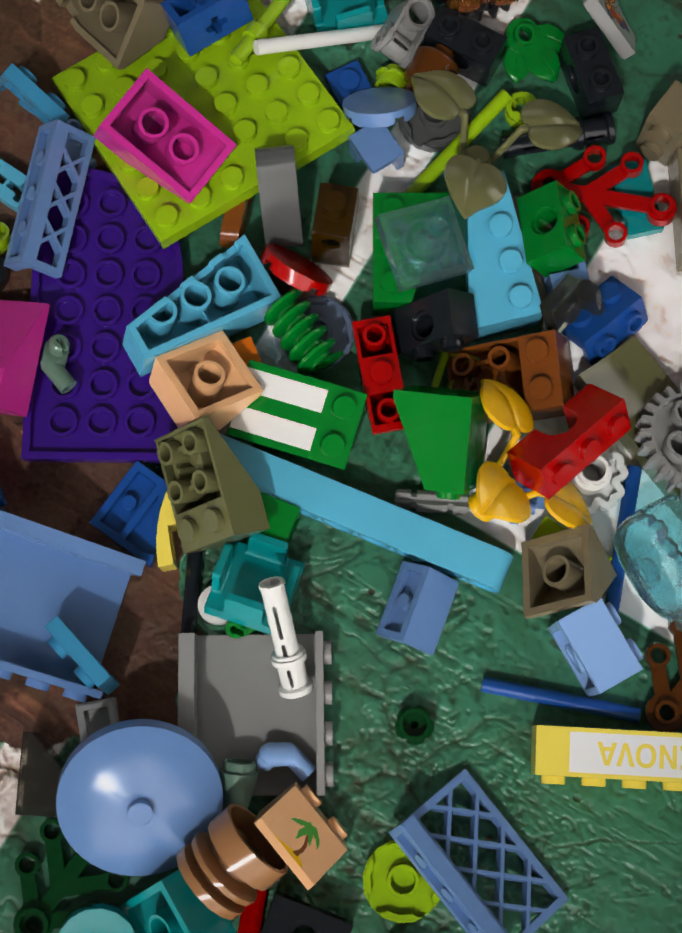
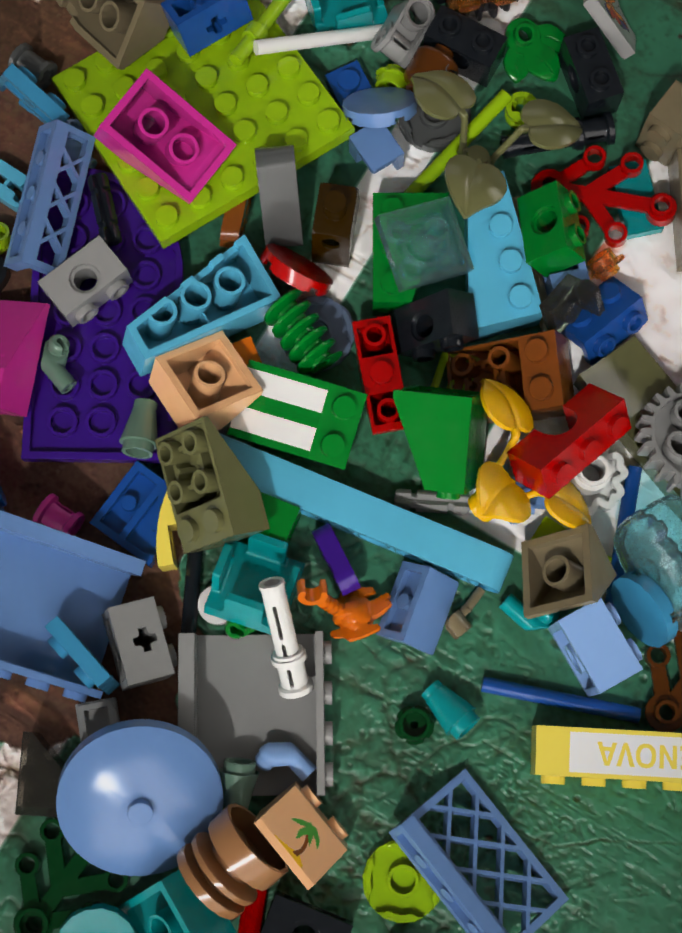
none -> dark grey bush [8,42,58,90]
none -> dark pink bush [32,493,85,536]
none -> light grey brick [38,235,133,327]
none -> black axle [87,173,122,247]
none -> light grey brick [102,596,178,691]
none -> sand green cone [119,398,158,459]
none -> orange piece [296,579,392,642]
none -> dark purple beam [311,523,361,596]
none -> teal cone [421,680,480,740]
none -> dark tan hand [445,587,485,640]
none -> teal arm [498,593,560,631]
none -> clear orange plate [586,247,625,282]
none -> dark azure tile [611,571,678,648]

